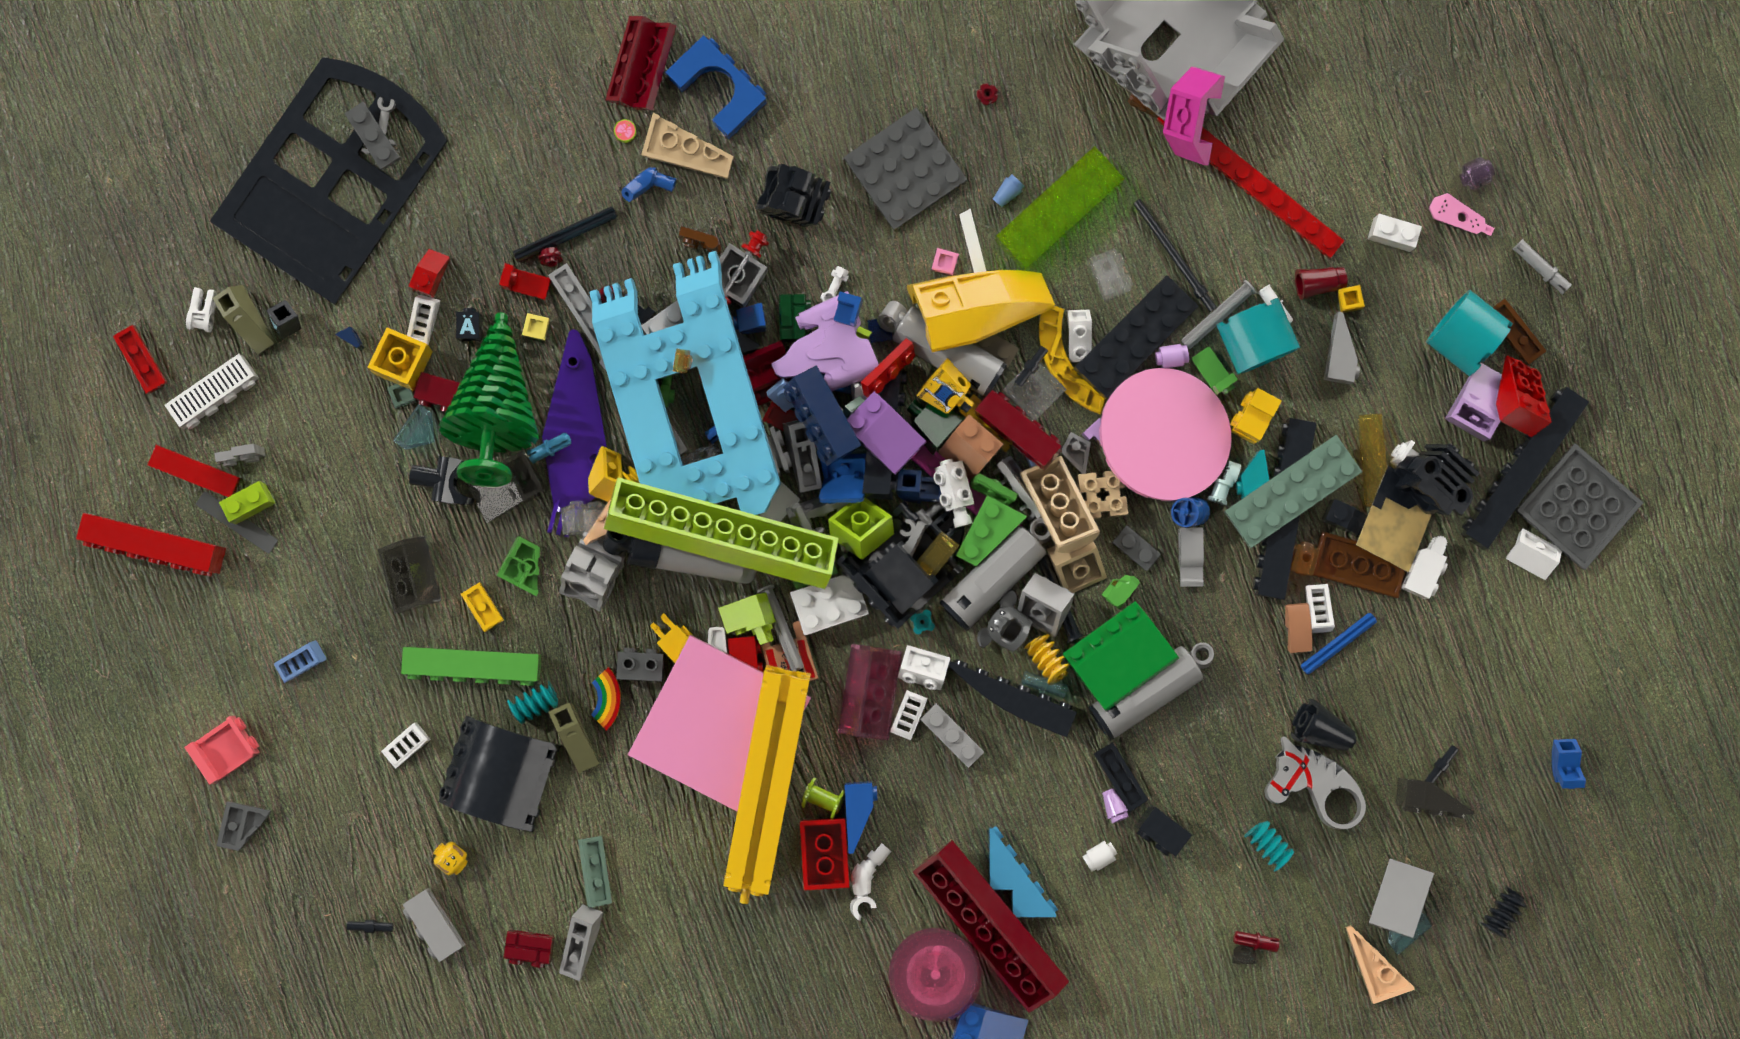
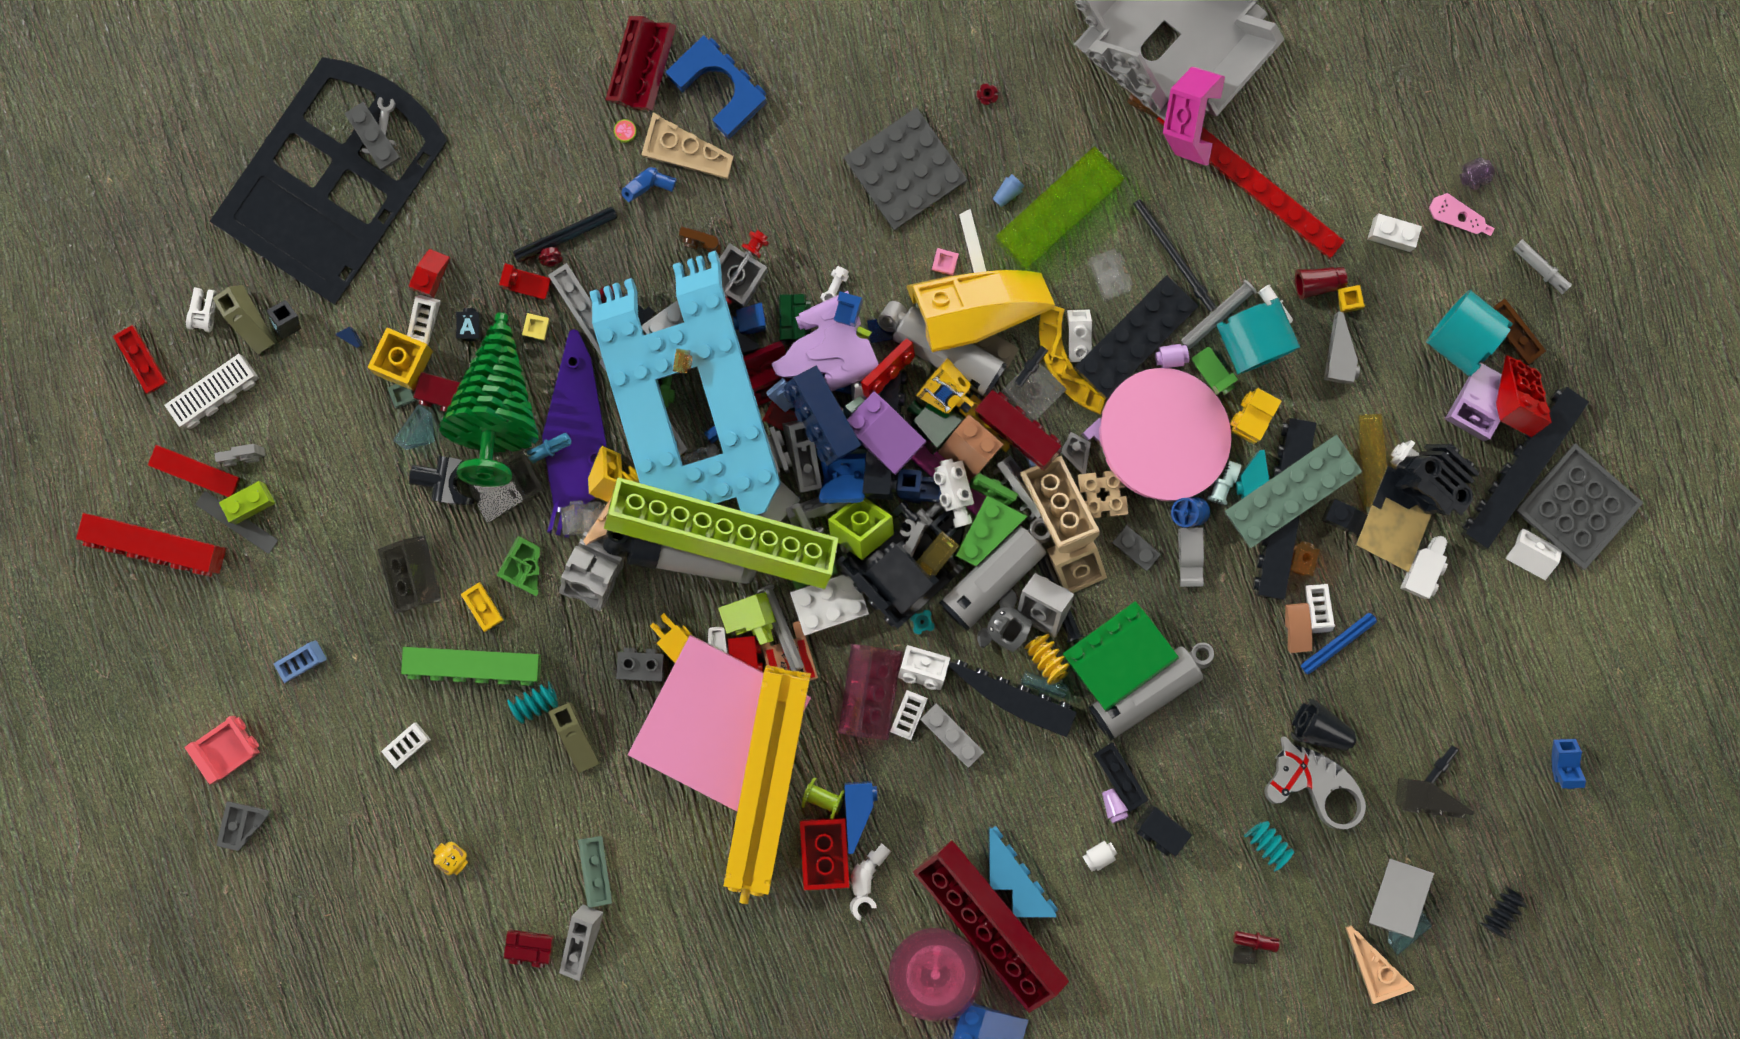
black bar [346,920,394,934] -> none
light grey brick [402,888,466,962] -> none
black hinge [438,716,561,832] -> none
tile [591,667,621,731] -> none
black piece [755,163,831,227] -> none
bright green rock [1101,575,1139,609] -> none
reddish brown tile [1310,532,1405,598] -> none

